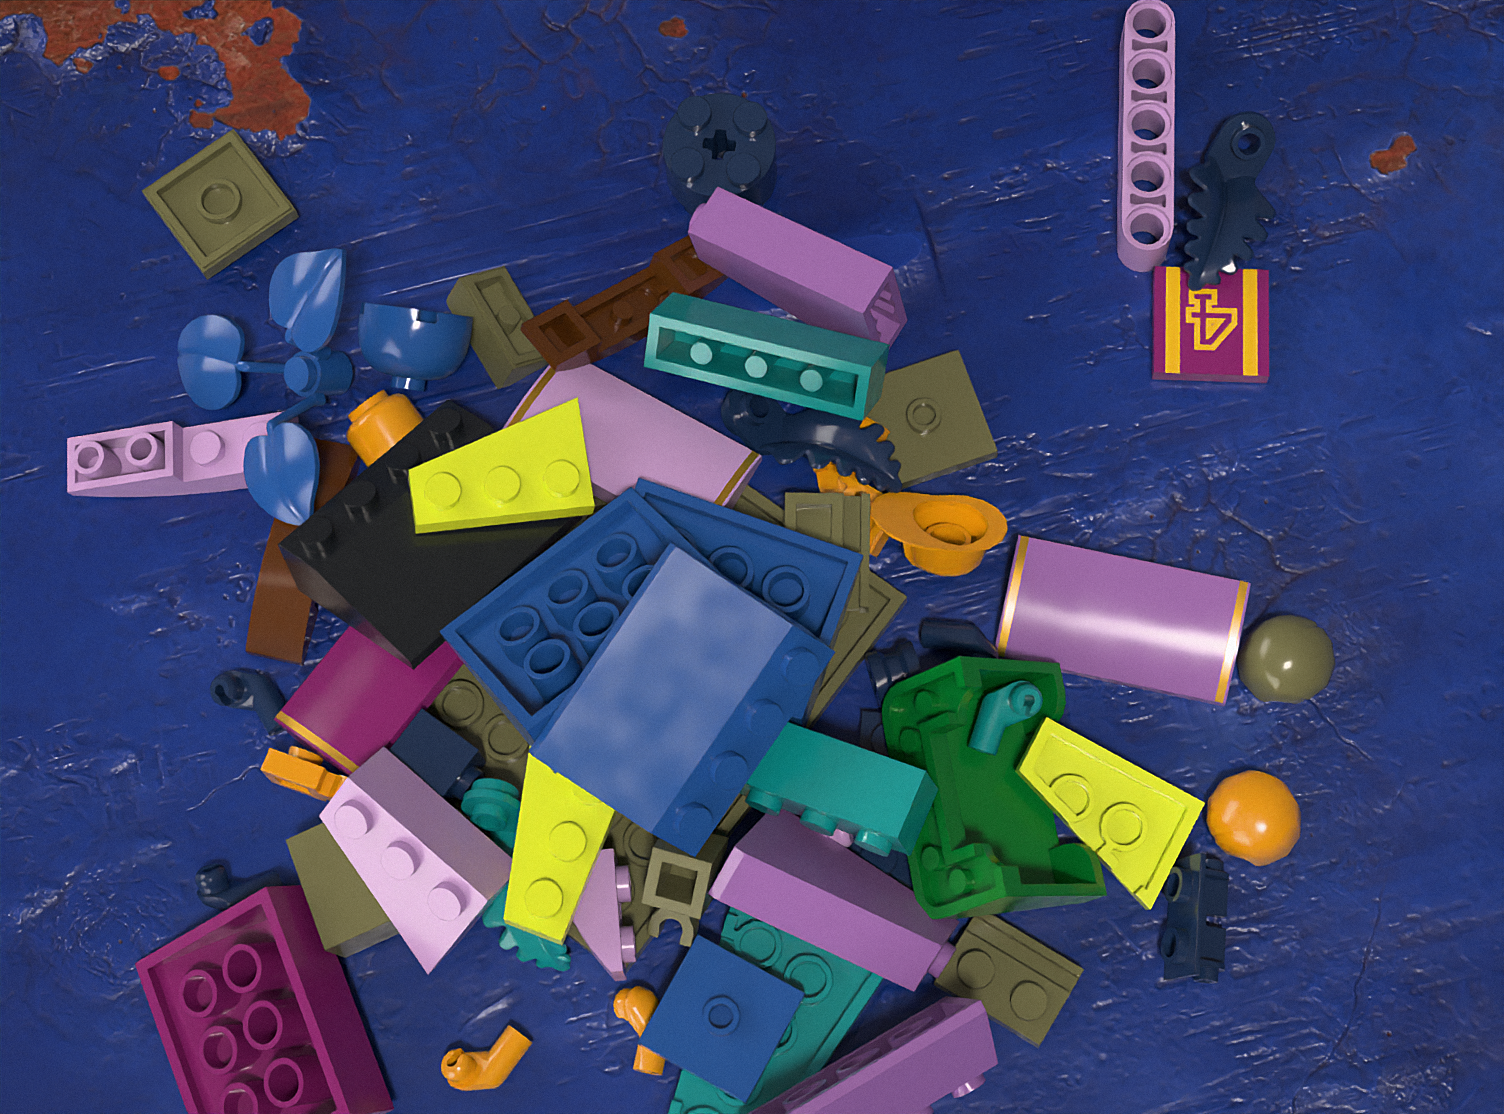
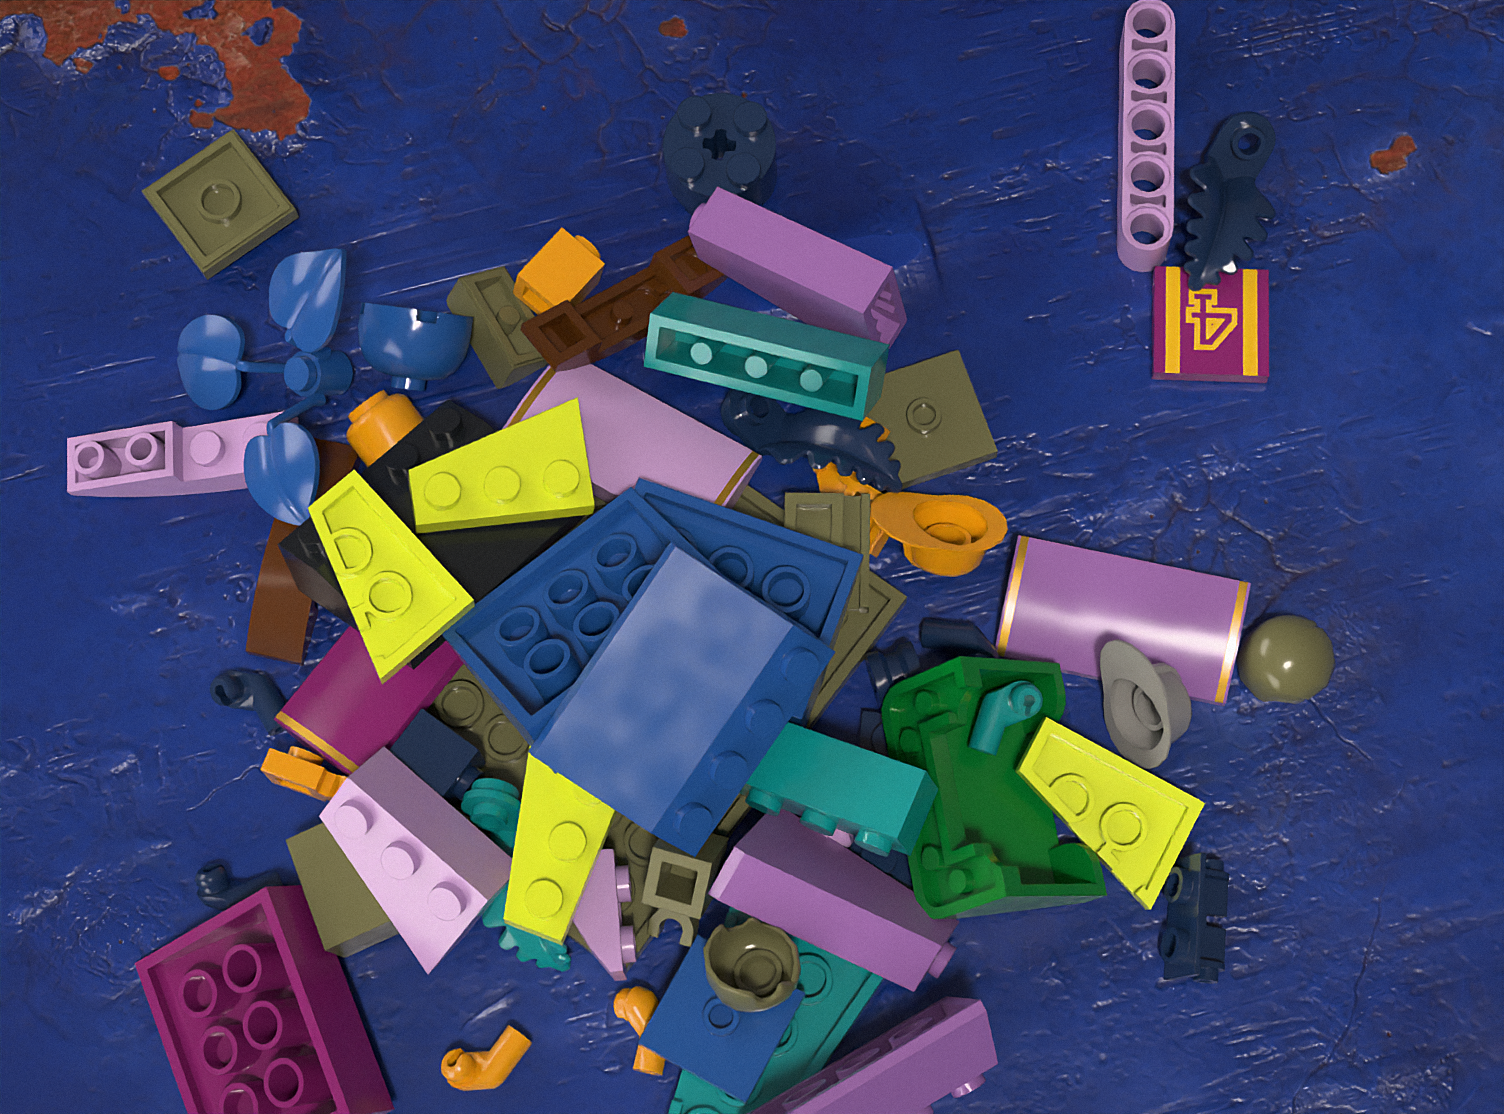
olive plate [934,914,1084,1048] -> none
light orange hair [1206,770,1301,866] -> none
none -> neon yellow wing [308,469,475,685]
none -> light orange brick [513,227,605,315]
none -> olive hair [703,917,801,1013]
none -> light grey piece [1100,639,1192,769]

